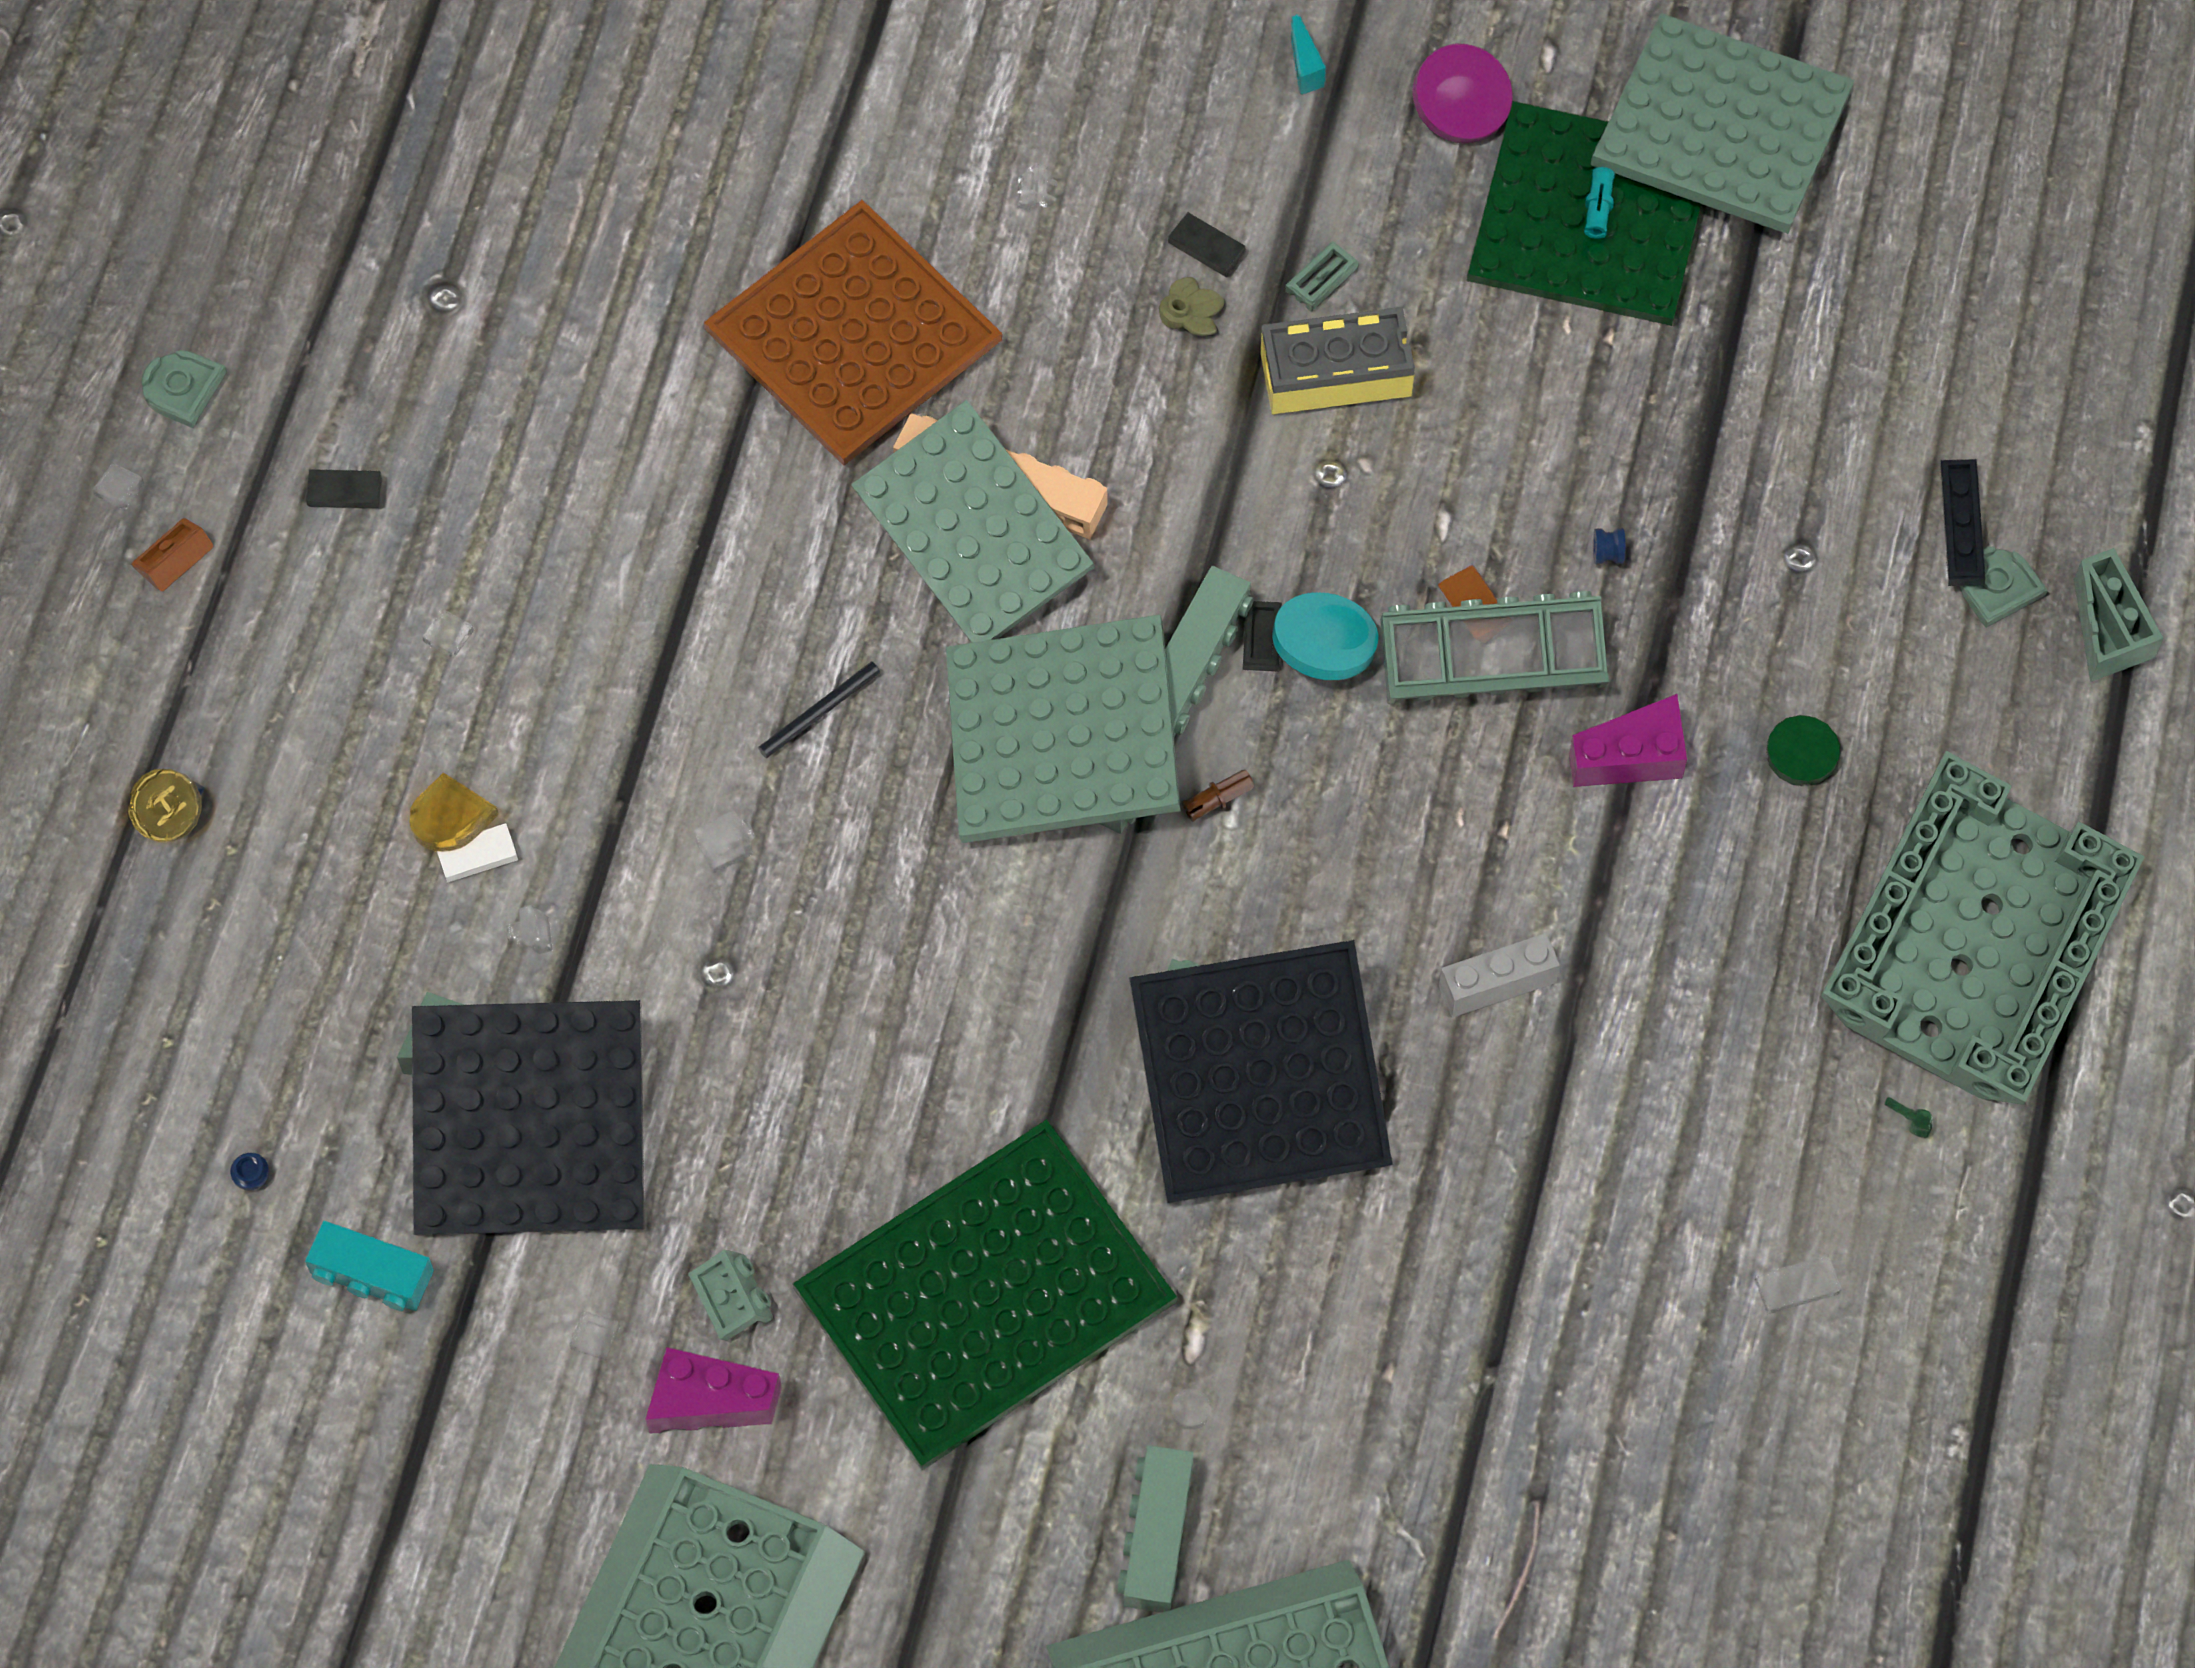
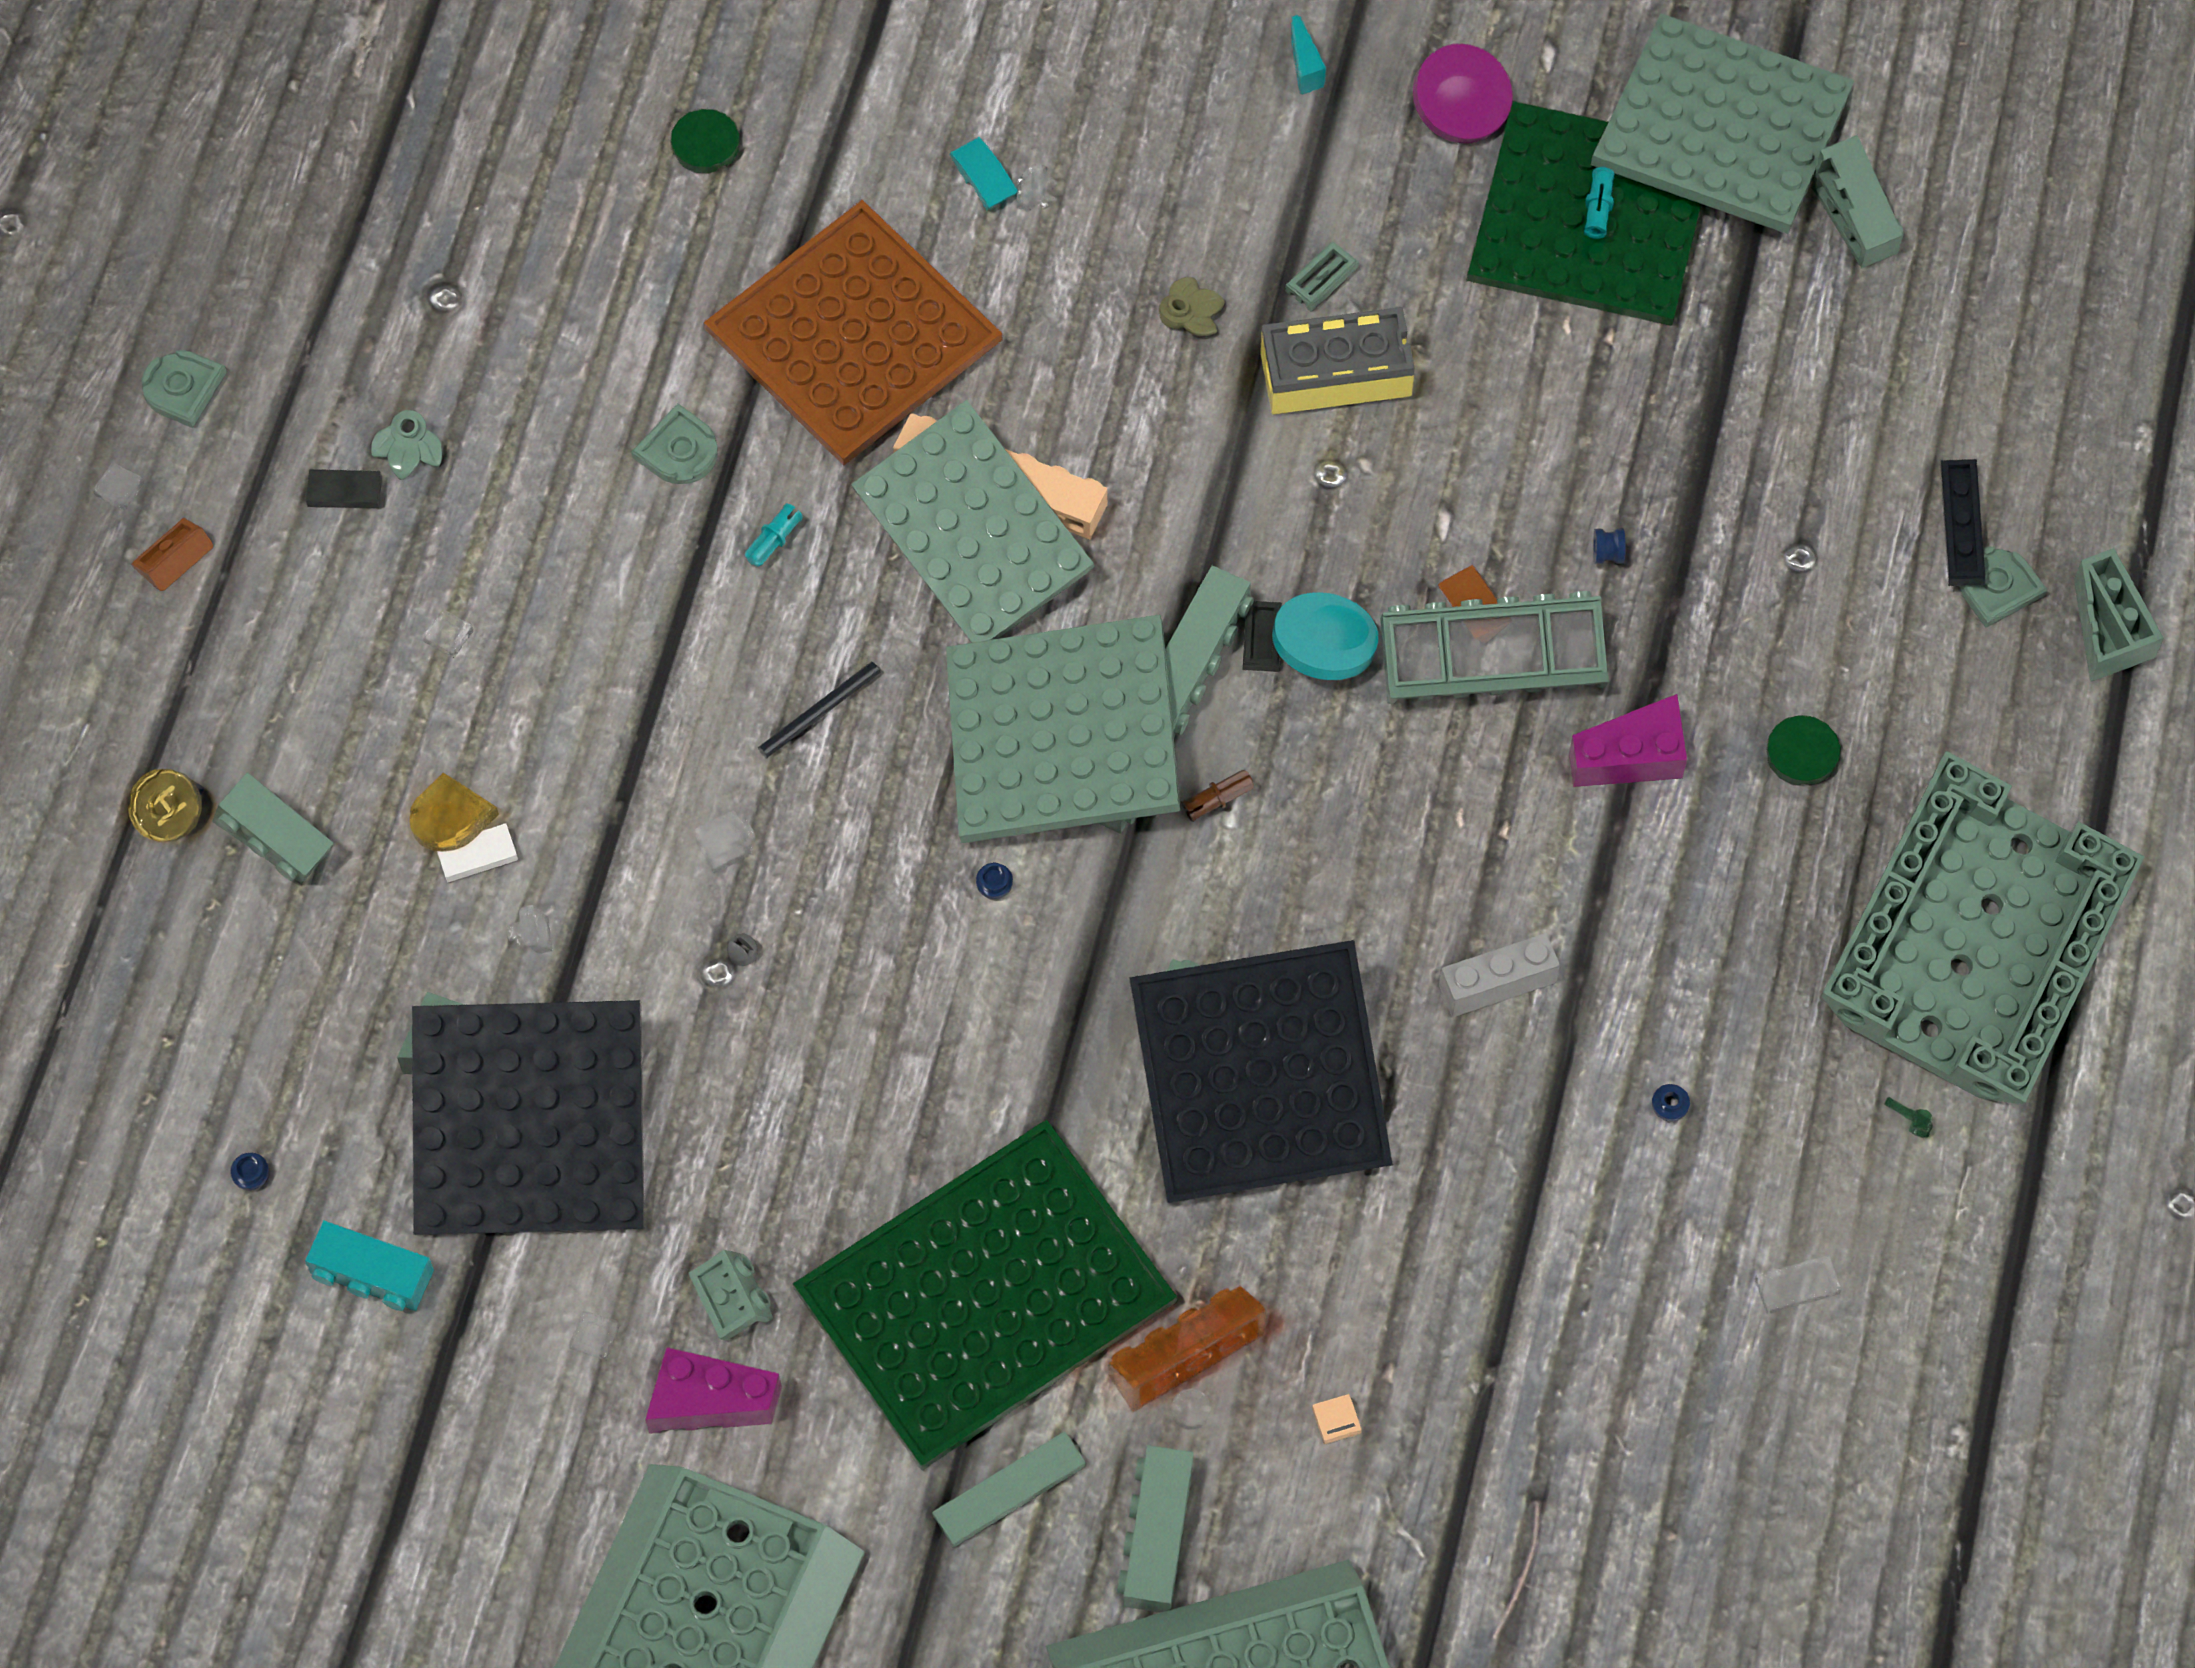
pearl dark grey tile [1168,212,1245,277] -> none
none -> sand green wedge [212,772,334,884]
none -> sand green plate [371,410,442,480]
none -> sand green tile [631,403,718,484]
none -> dark green tile [670,109,740,174]
none -> dark grey hinge [727,933,758,966]
none -> teal axle [744,503,803,567]
none -> sand green tile [932,1431,1086,1548]
none -> teal slope [949,136,1018,211]
none -> dark blue plate [976,862,1013,899]
none -> clear orange slope [1108,1286,1266,1413]
none -> light nougat tile [1312,1394,1362,1444]
none -> dark blue plate [1652,1084,1690,1121]
none -> sand green wedge [1811,135,1904,268]

